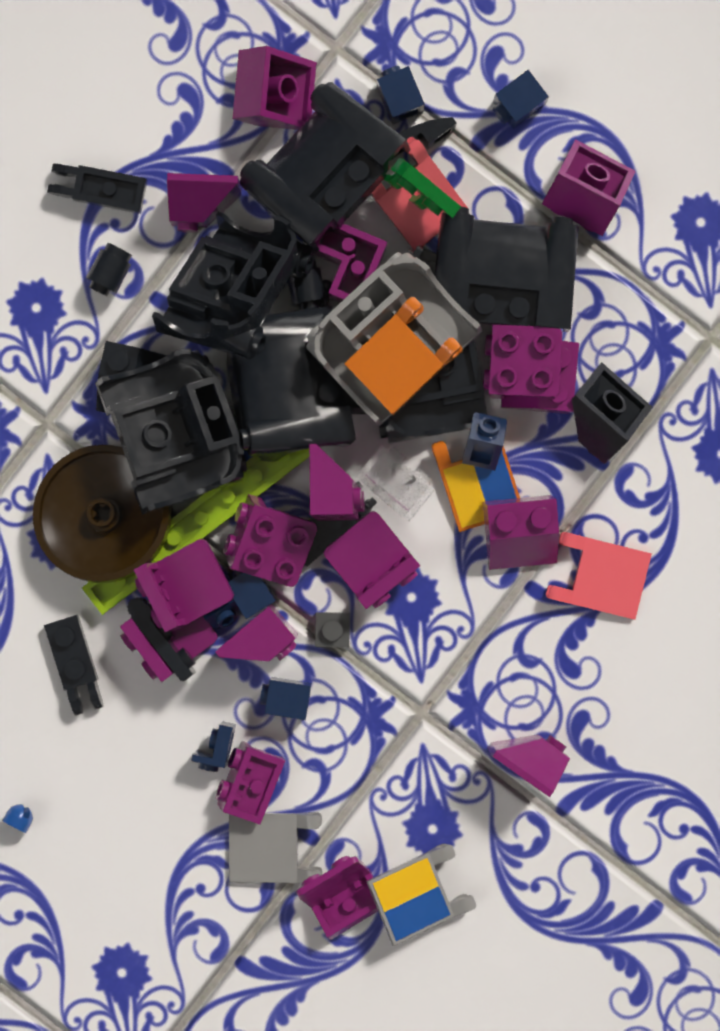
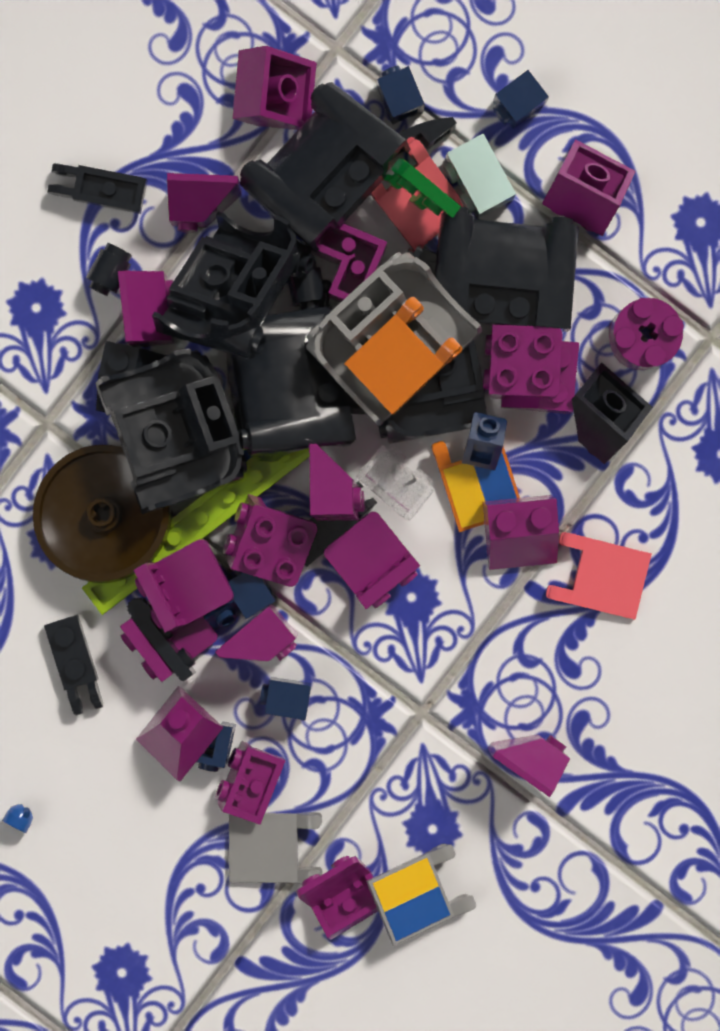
dark grey plate [315,612,350,648] -> none
none -> magenta slope [118,271,175,348]
none -> magenta slope [136,686,224,782]
none -> light aqua brick [443,134,516,219]
none -> magenta brick [608,298,684,370]

